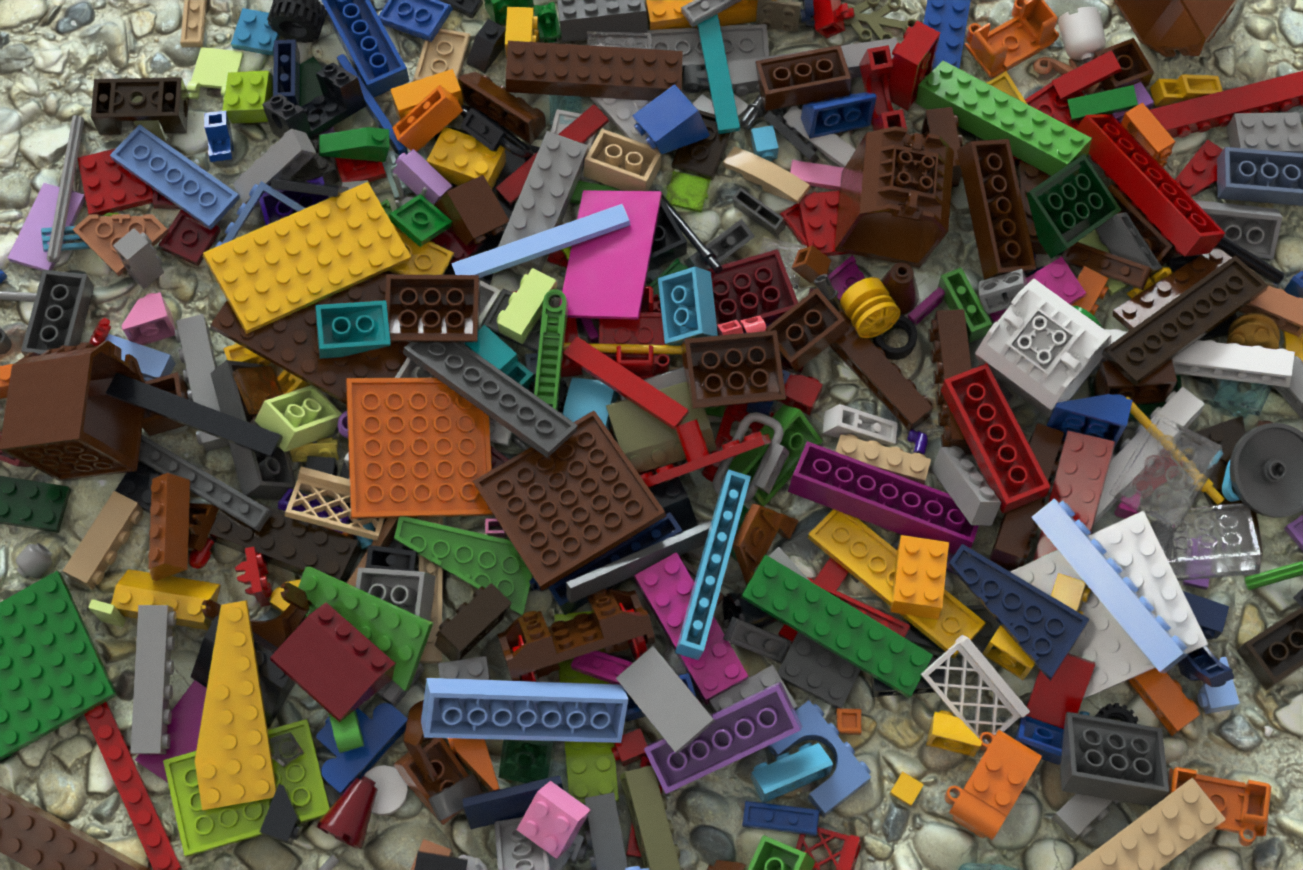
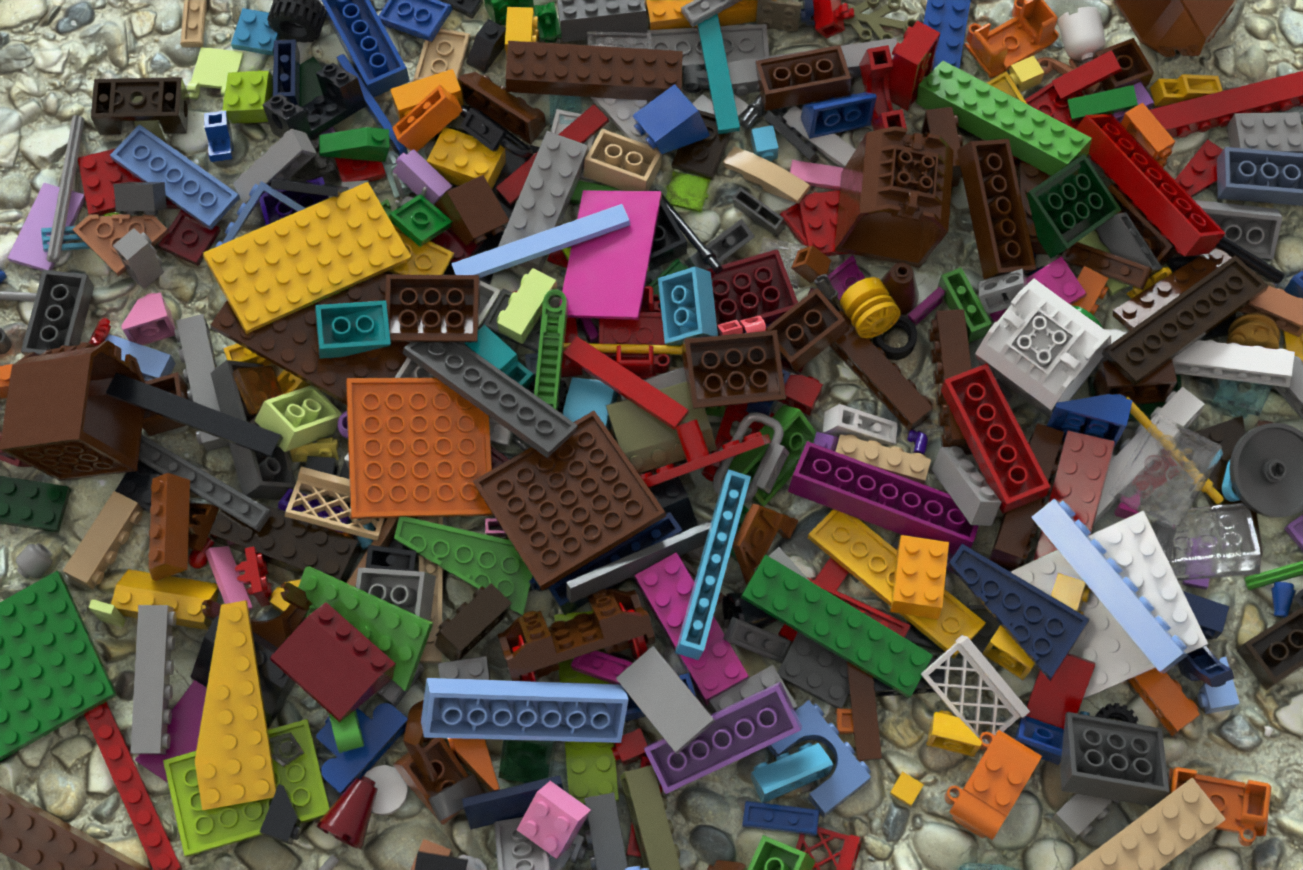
none -> dark grey brick [114,182,167,215]
none -> bright pink tile [205,546,253,611]
none -> medium lavender plate [813,432,839,451]
none -> reddish brown tile [846,613,882,761]
none -> light yellow brick [1008,55,1044,92]
none -> blue cone [1271,582,1296,618]

